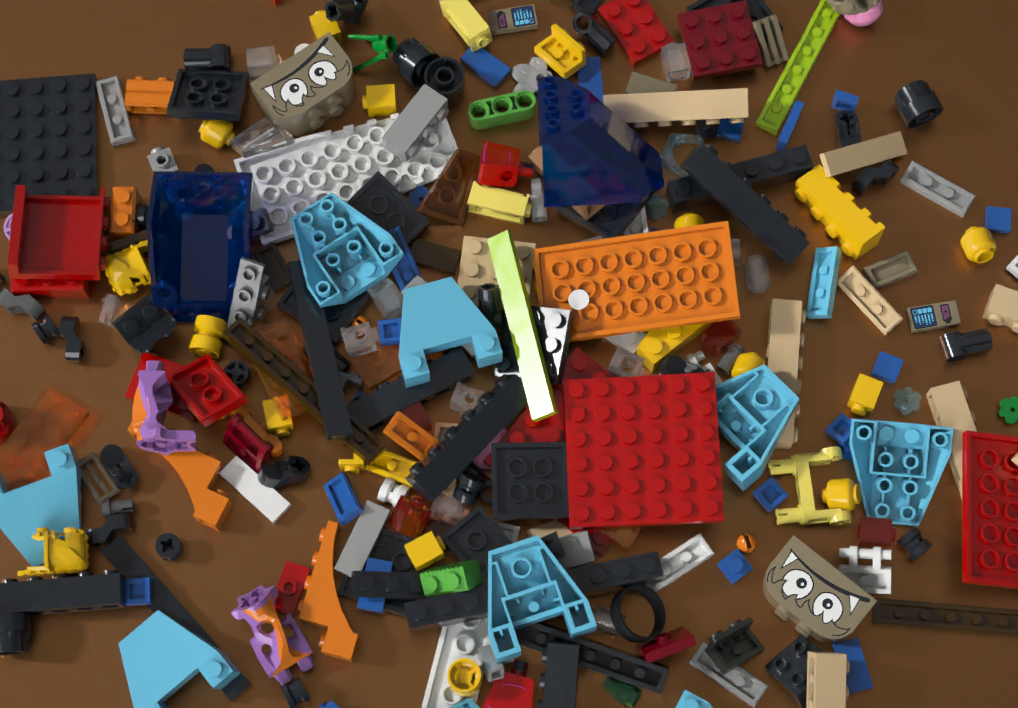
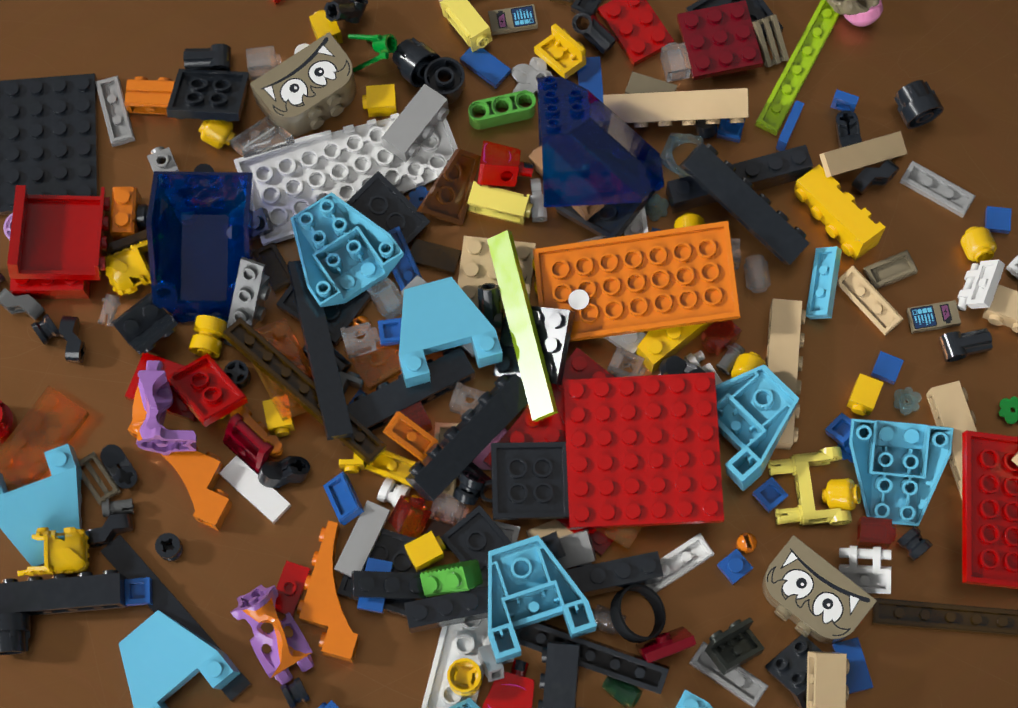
none -> white plate [957,259,1005,311]

